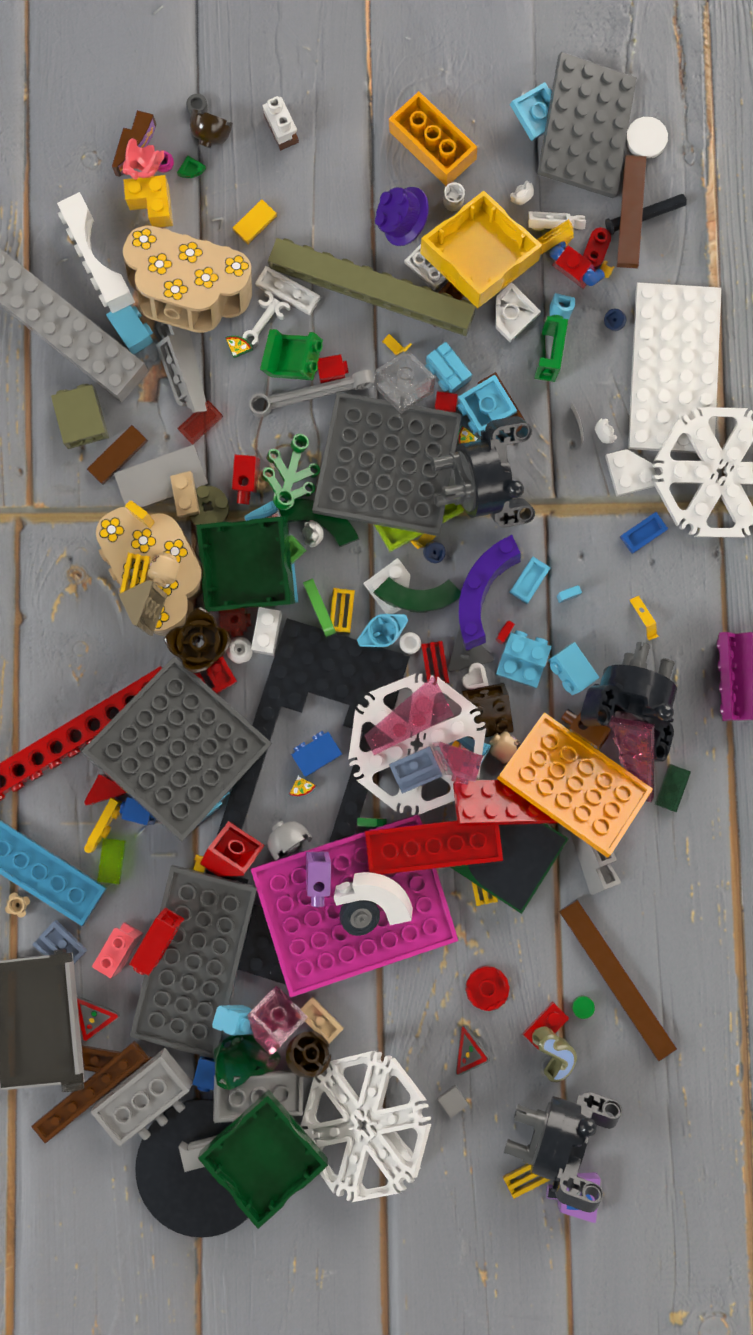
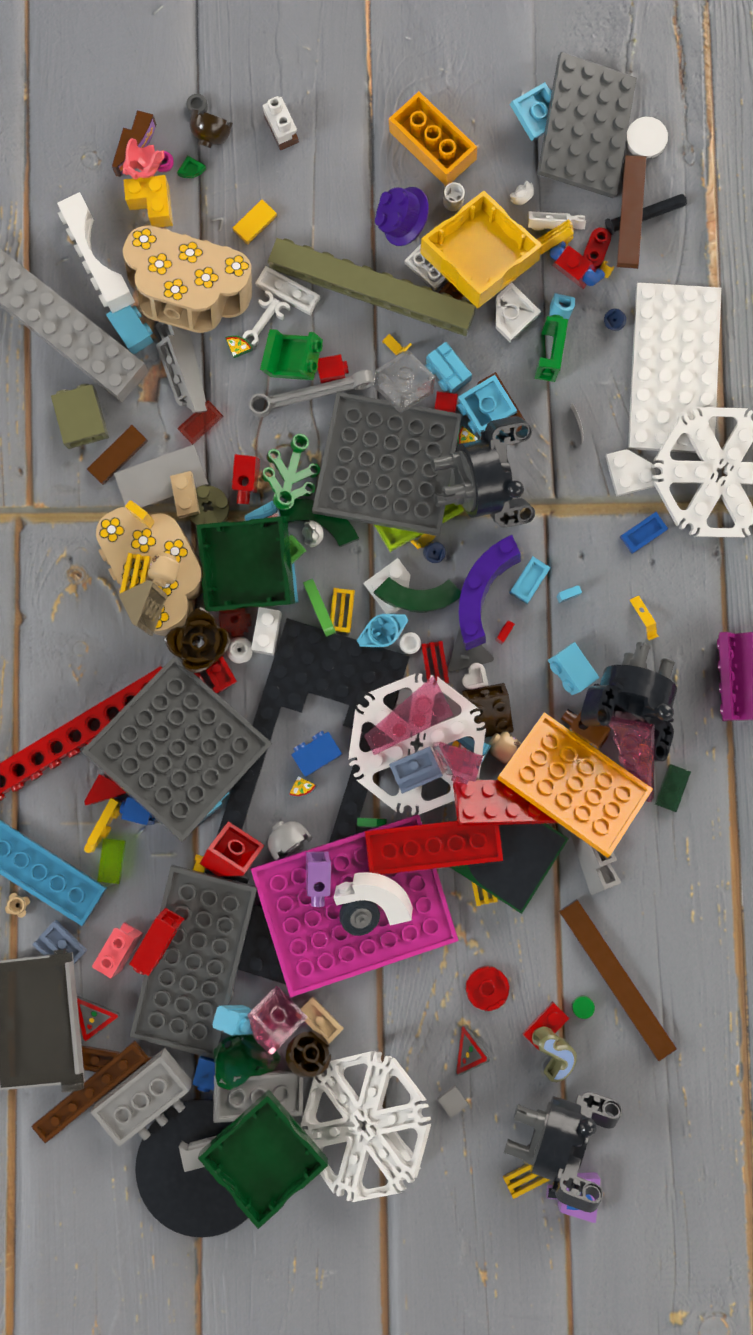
medium azure plate [495,630,552,688] -> none
white plate [595,418,617,444] -> none

